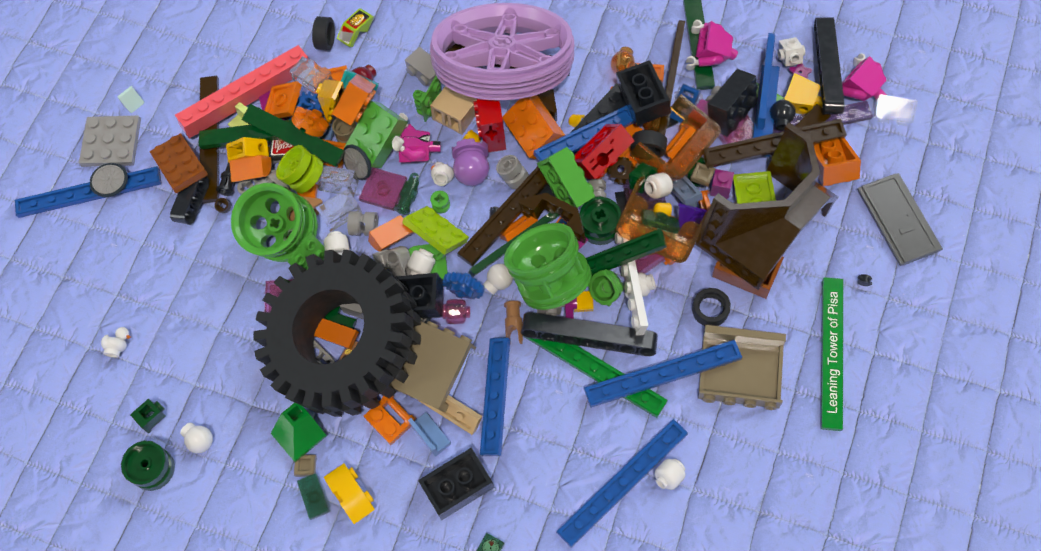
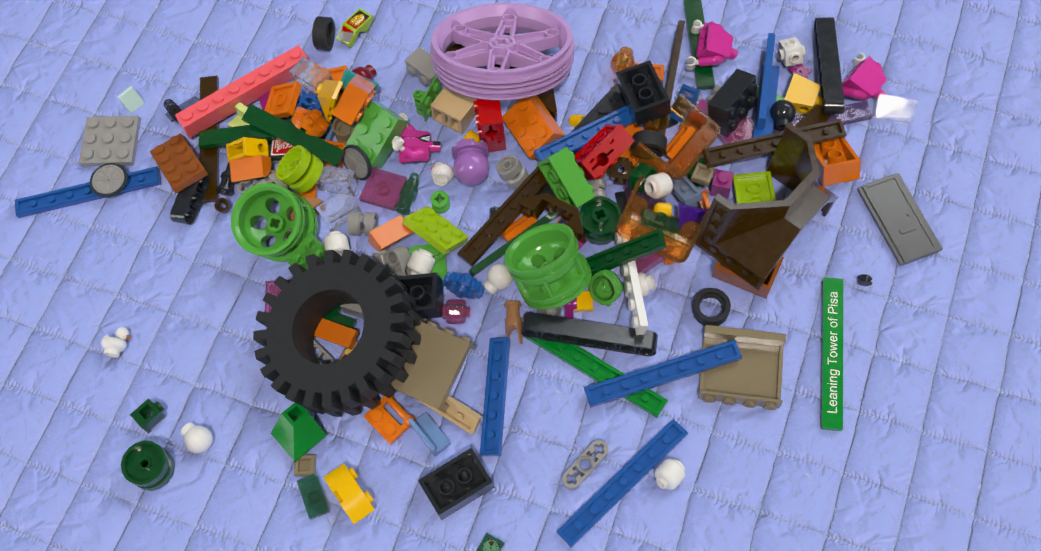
none -> black hinge [164,96,200,122]
none -> light grey beam [562,440,608,490]

